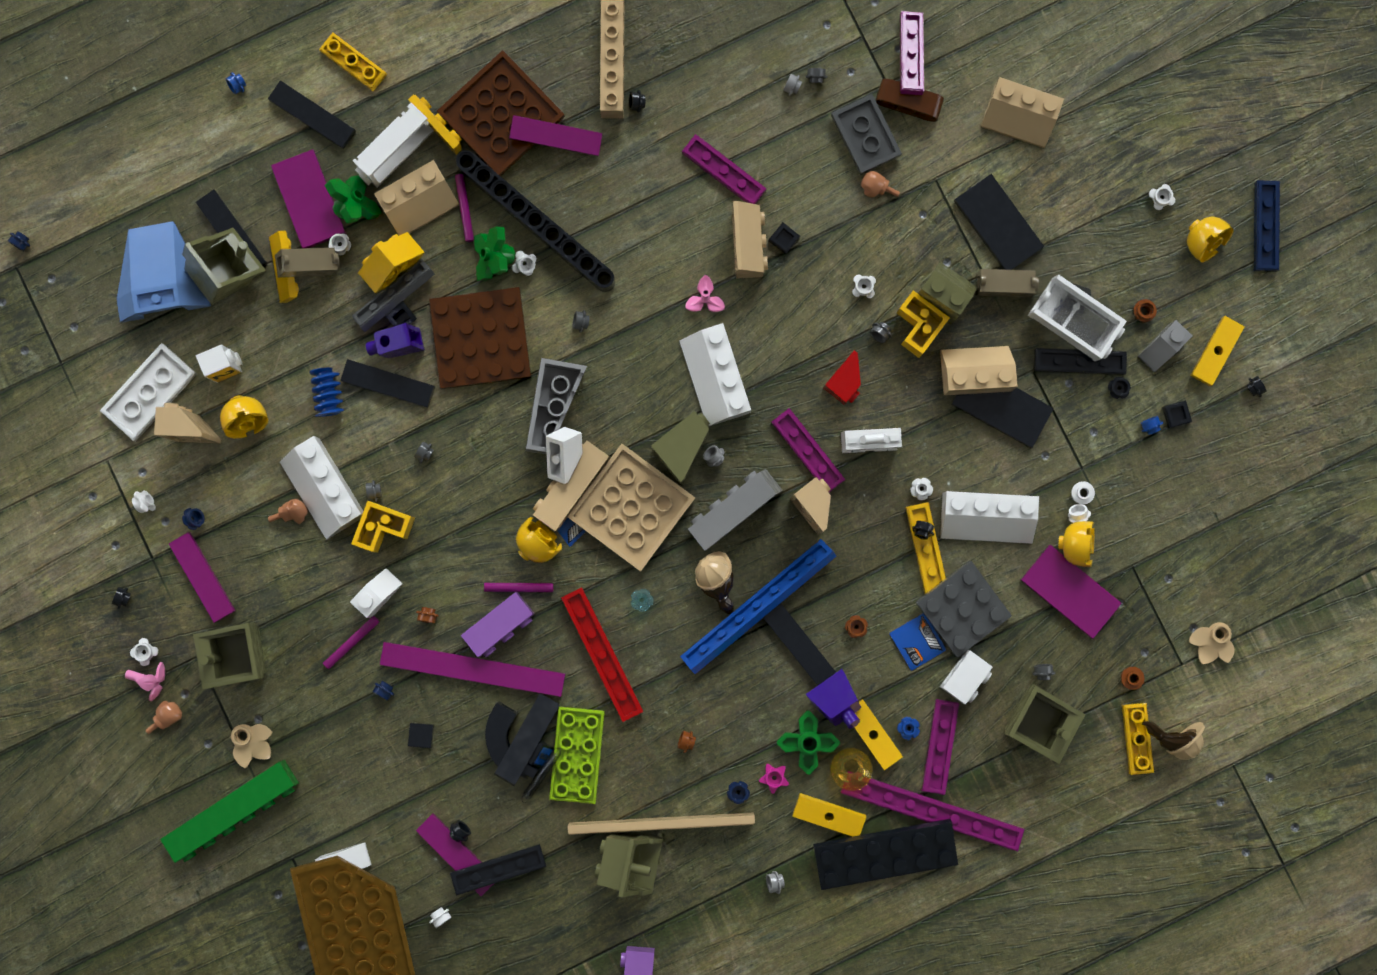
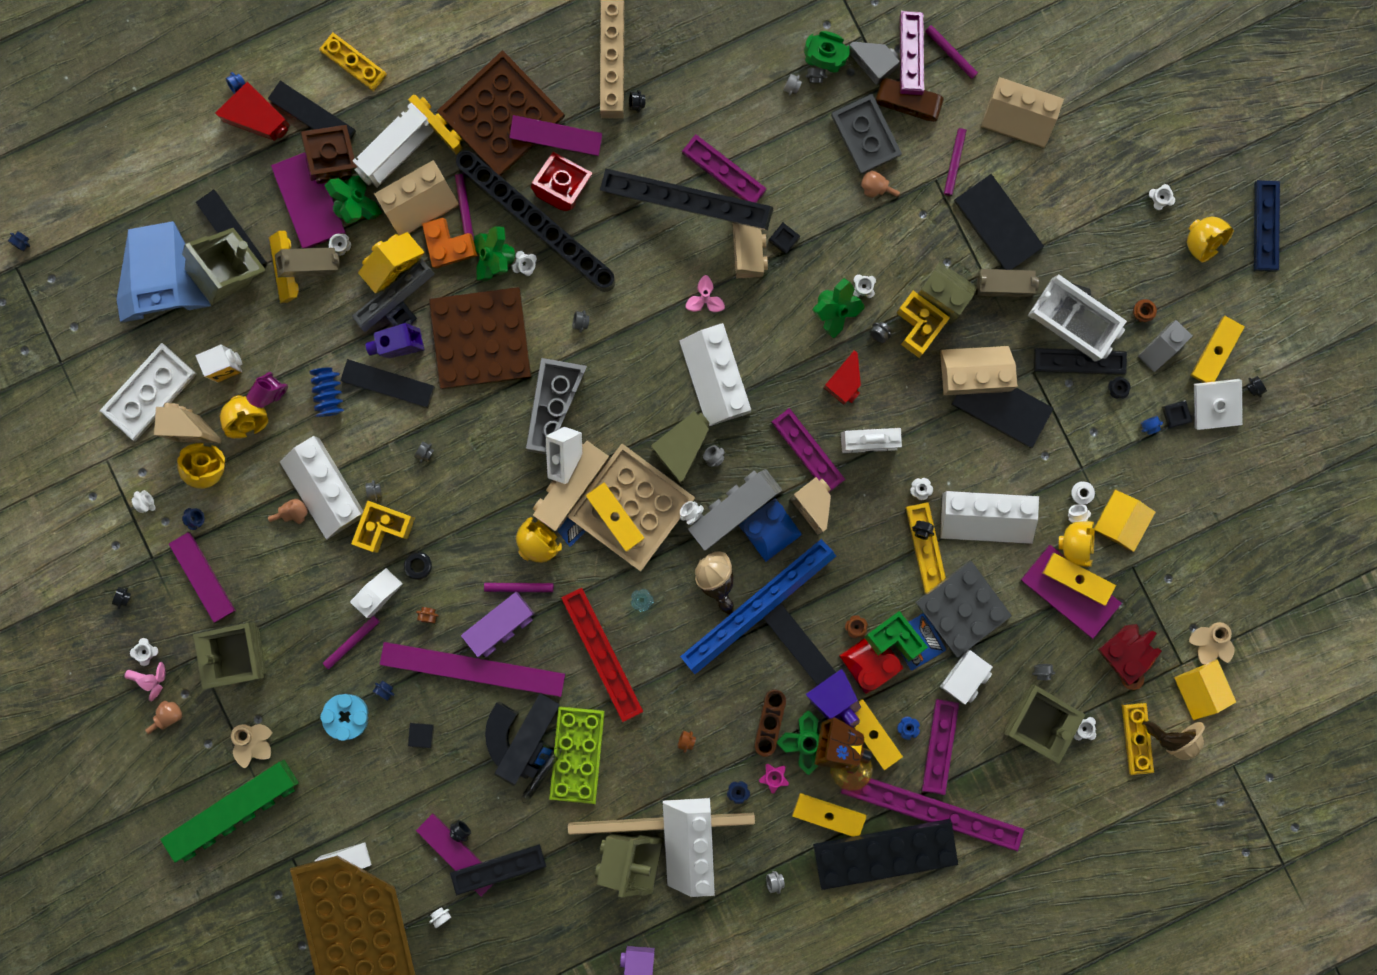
none -> yellow cylinder [177,443,225,489]
none -> red slope [215,81,291,141]
none -> magenta piece [246,372,288,408]
none -> reddish brown plate [301,125,357,184]
none -> medium azure plate [320,694,369,741]
none -> black piece [404,552,432,580]
none -> orange plate [422,218,477,269]
none -> red slope [531,152,592,211]
none -> yellow tile [585,482,645,552]
none -> black plate [600,169,774,231]
none -> white slope [663,798,715,897]
none -> white plate [680,501,704,525]
none -> blue slope [738,498,802,562]
none -> reddish brown beam [754,689,786,757]
none -> green plate [804,31,850,73]
none -> green plant [812,278,865,338]
none -> reddish brown torso [815,717,872,770]
none -> red slope [839,638,904,694]
none -> light grey slope [849,42,900,85]
none -> green plate [864,611,928,662]
none -> magenta piece [925,25,978,79]
none -> magenta piece [944,128,967,196]
none -> yellow tile [1042,553,1116,606]
none -> white plate [1074,717,1096,741]
none -> yellow slope [1094,490,1156,552]
none -> dark red plate [1097,624,1162,686]
none -> yellow slope [1174,659,1236,720]
none -> white plate [1194,379,1243,430]

